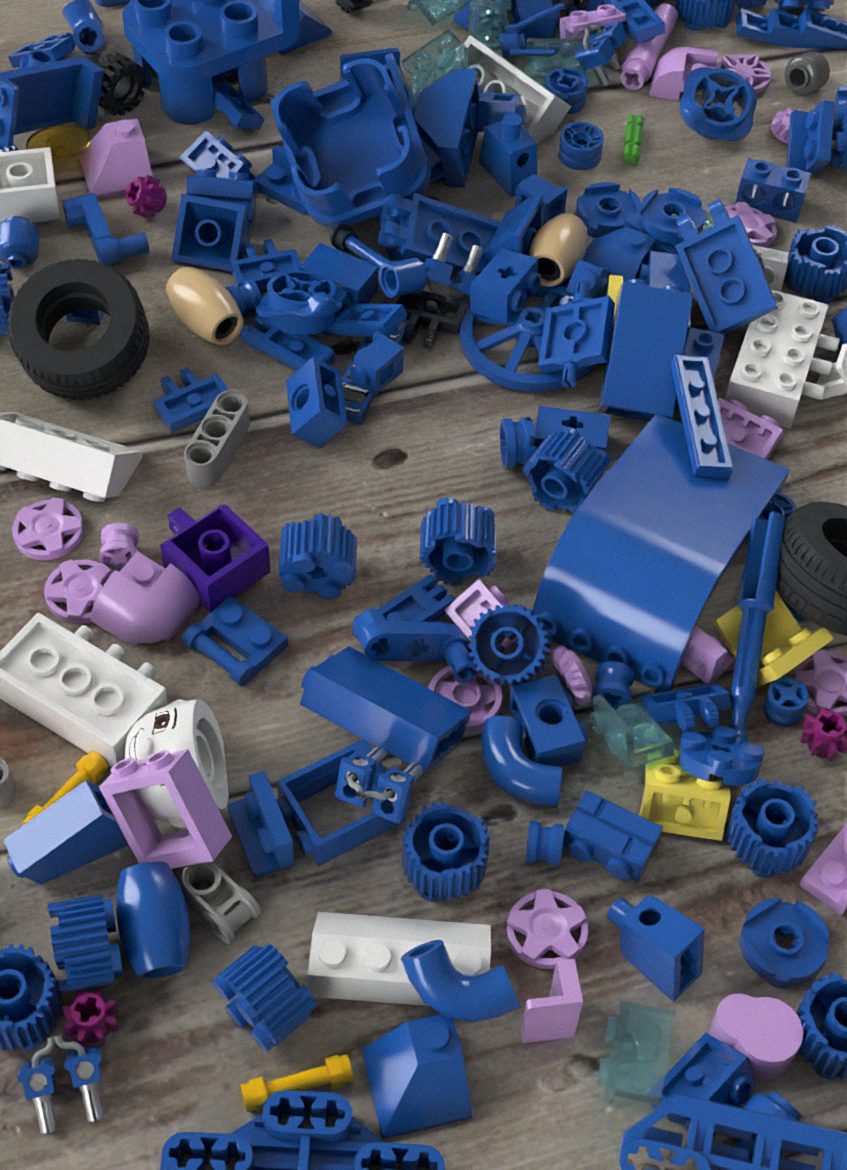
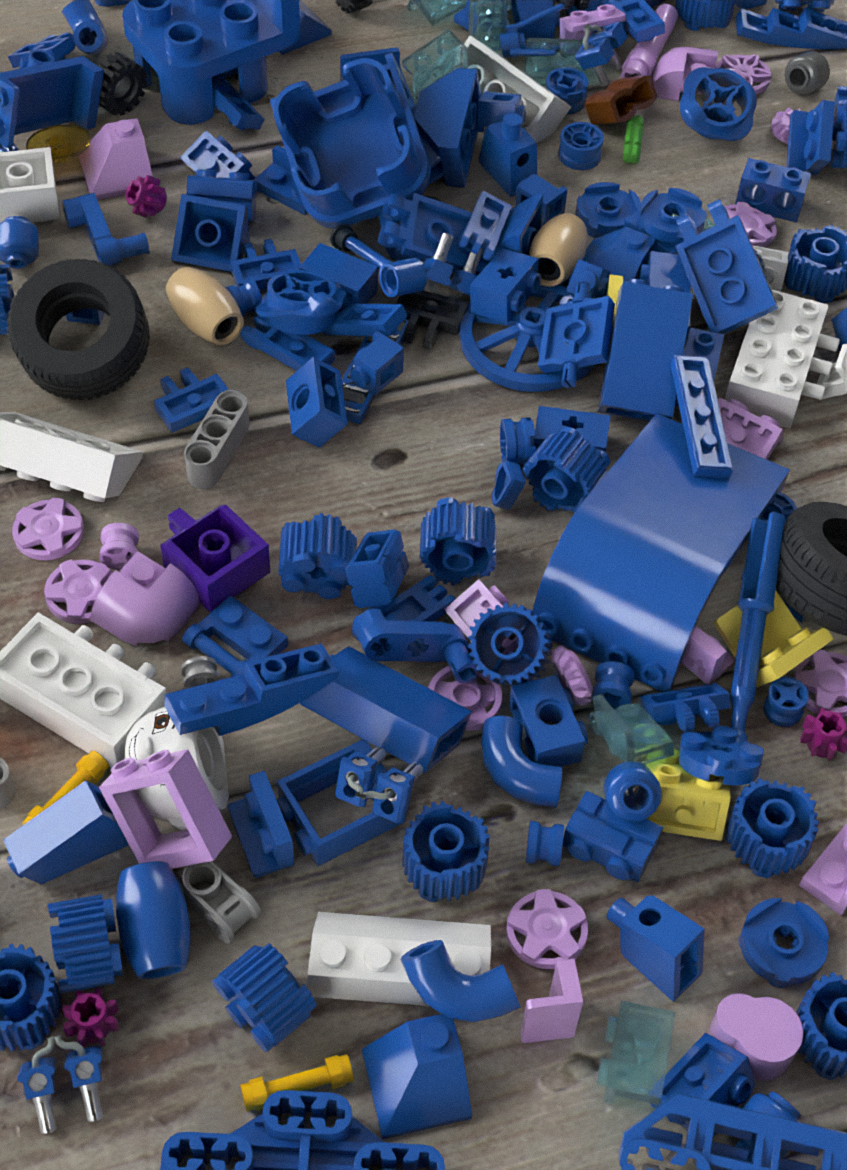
none -> blue slope [164,643,339,736]
none -> light grey bush [181,656,219,689]
none -> blue brick [345,529,409,609]
none -> blue hinge [458,190,512,261]
none -> blue tile [492,460,526,510]
none -> reddish brown brick [585,76,658,125]
none -> blue head [603,761,662,822]

